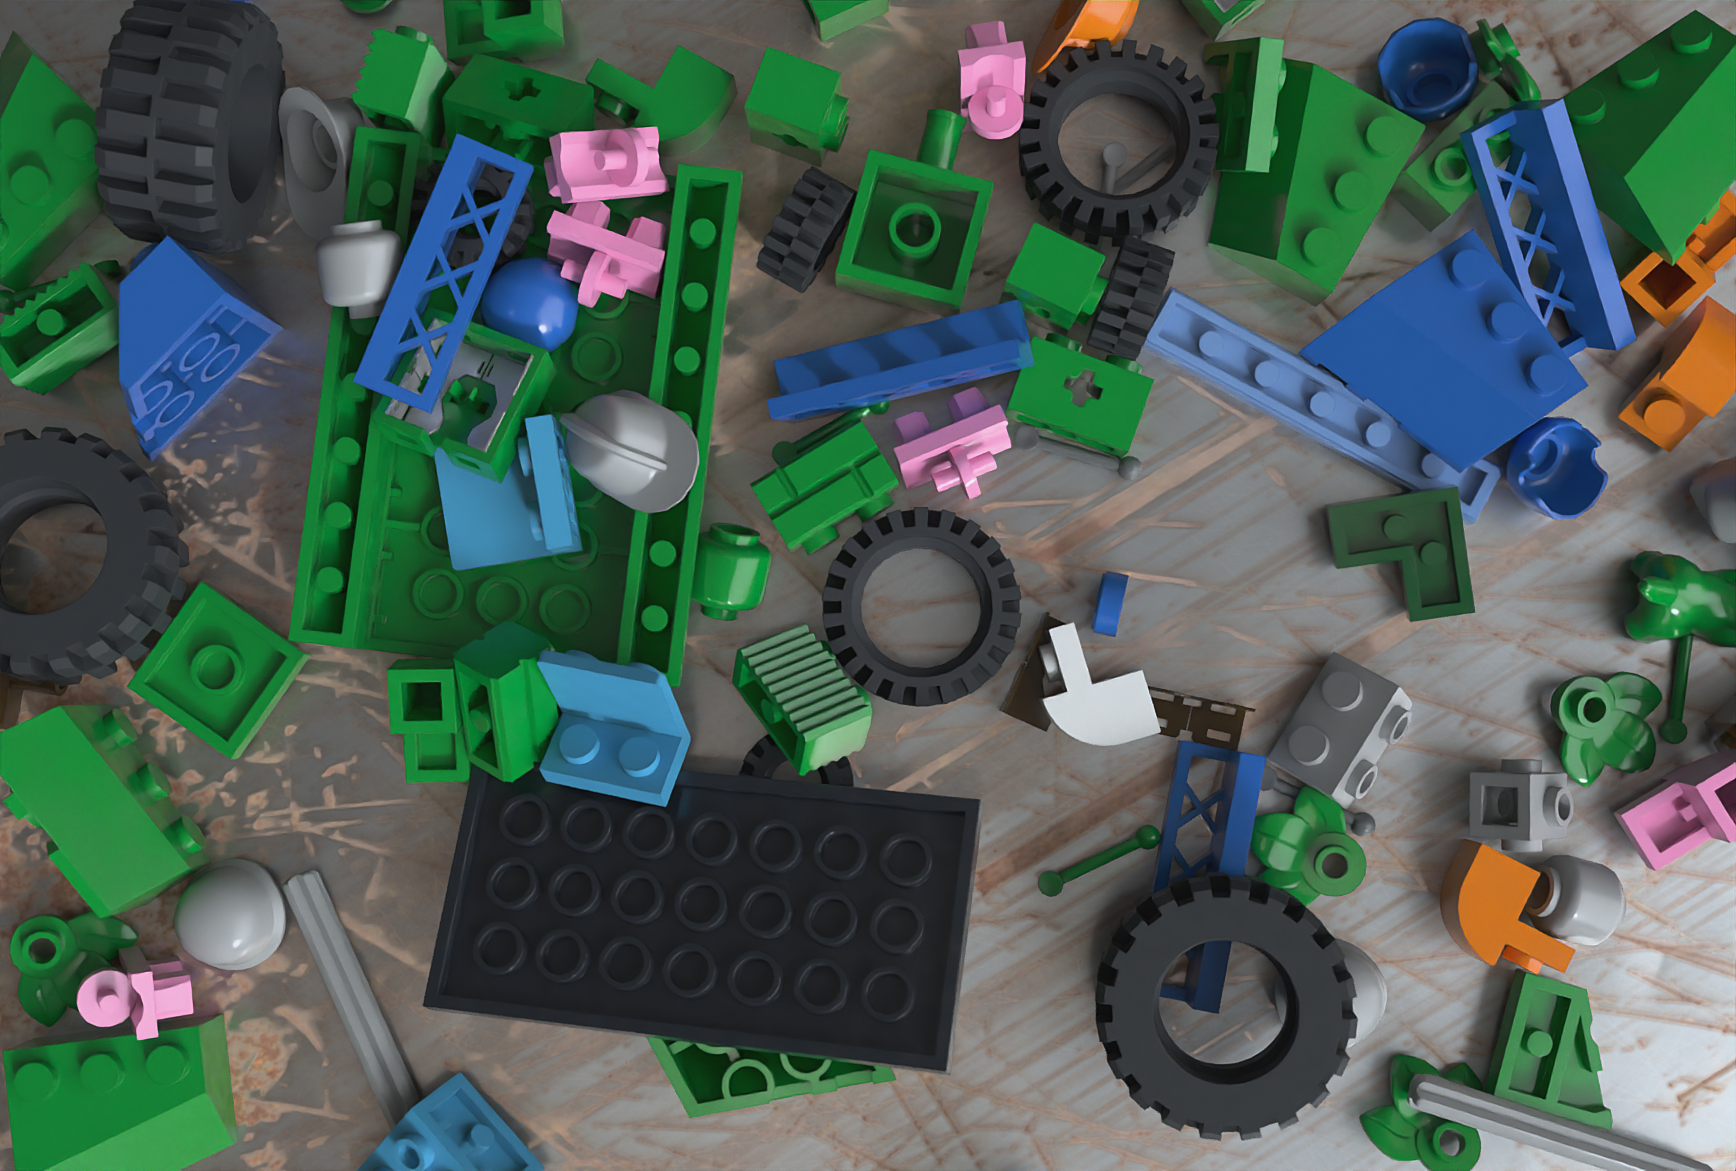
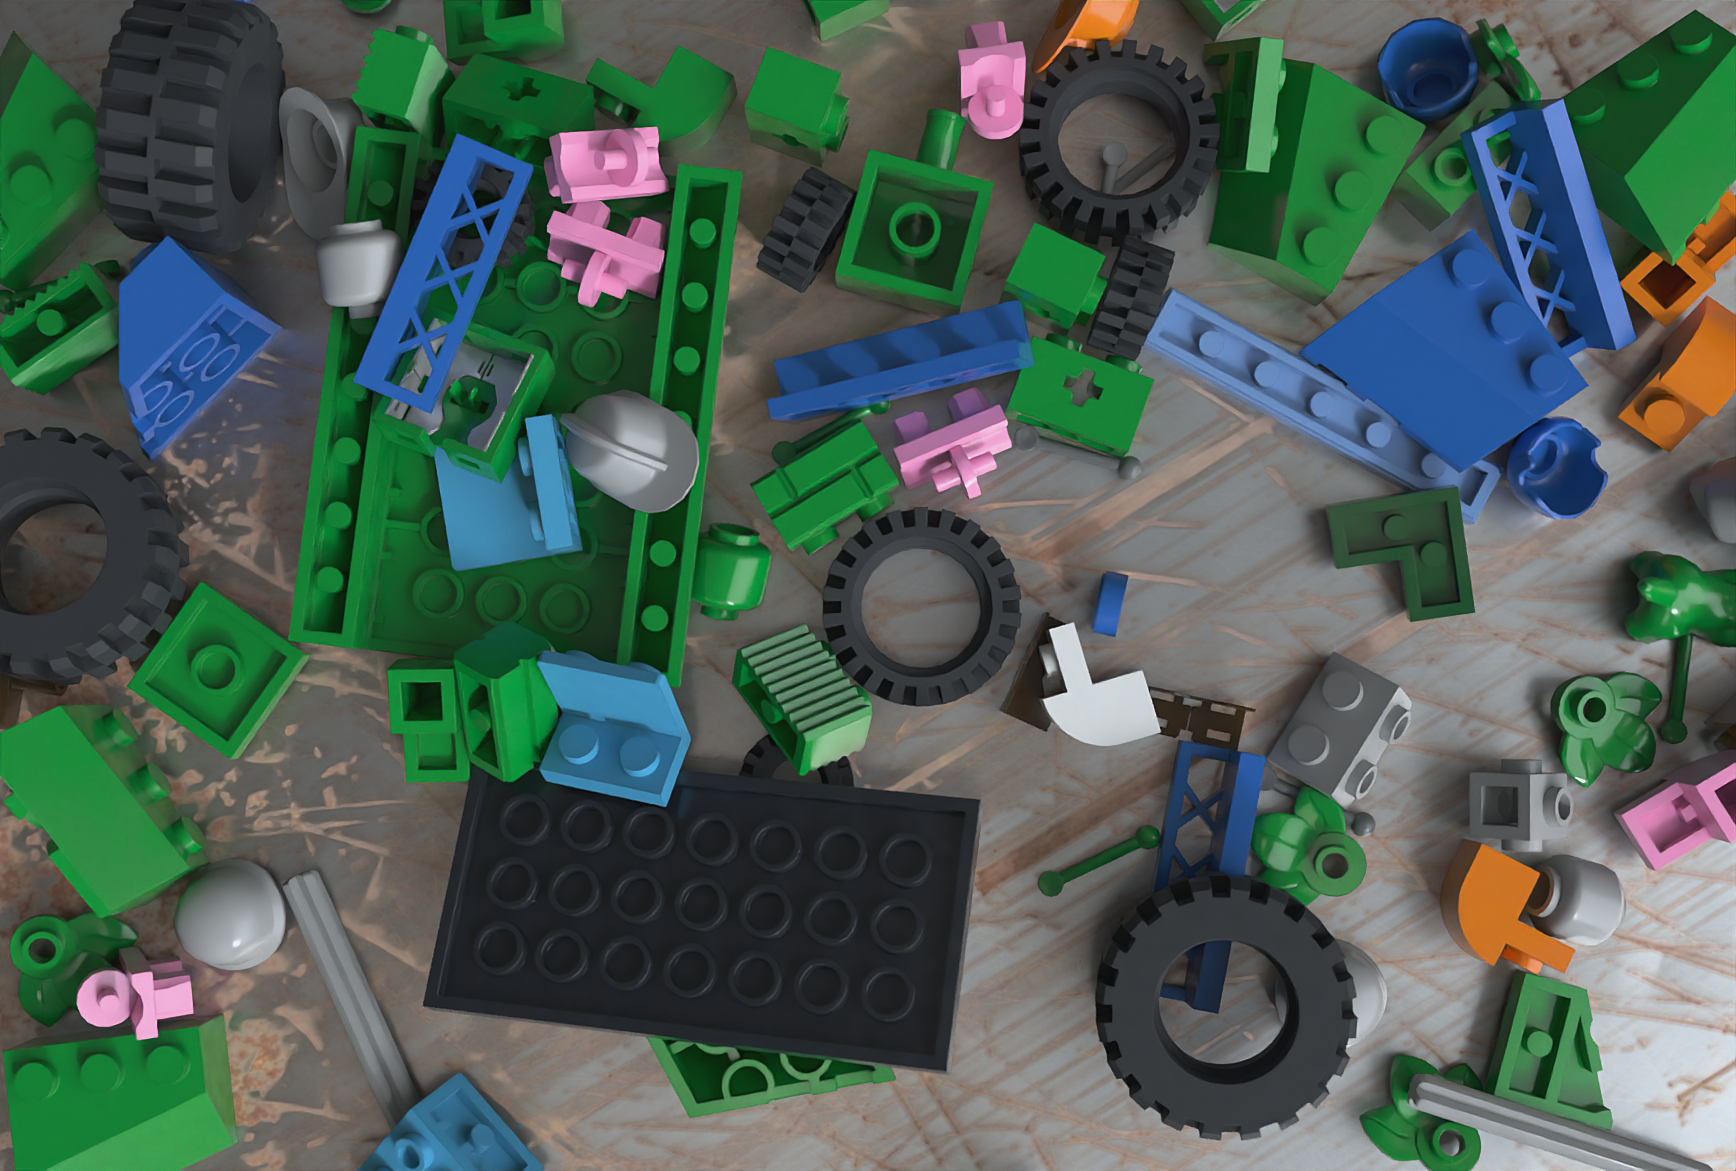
blue hair [480,257,579,353] -> none

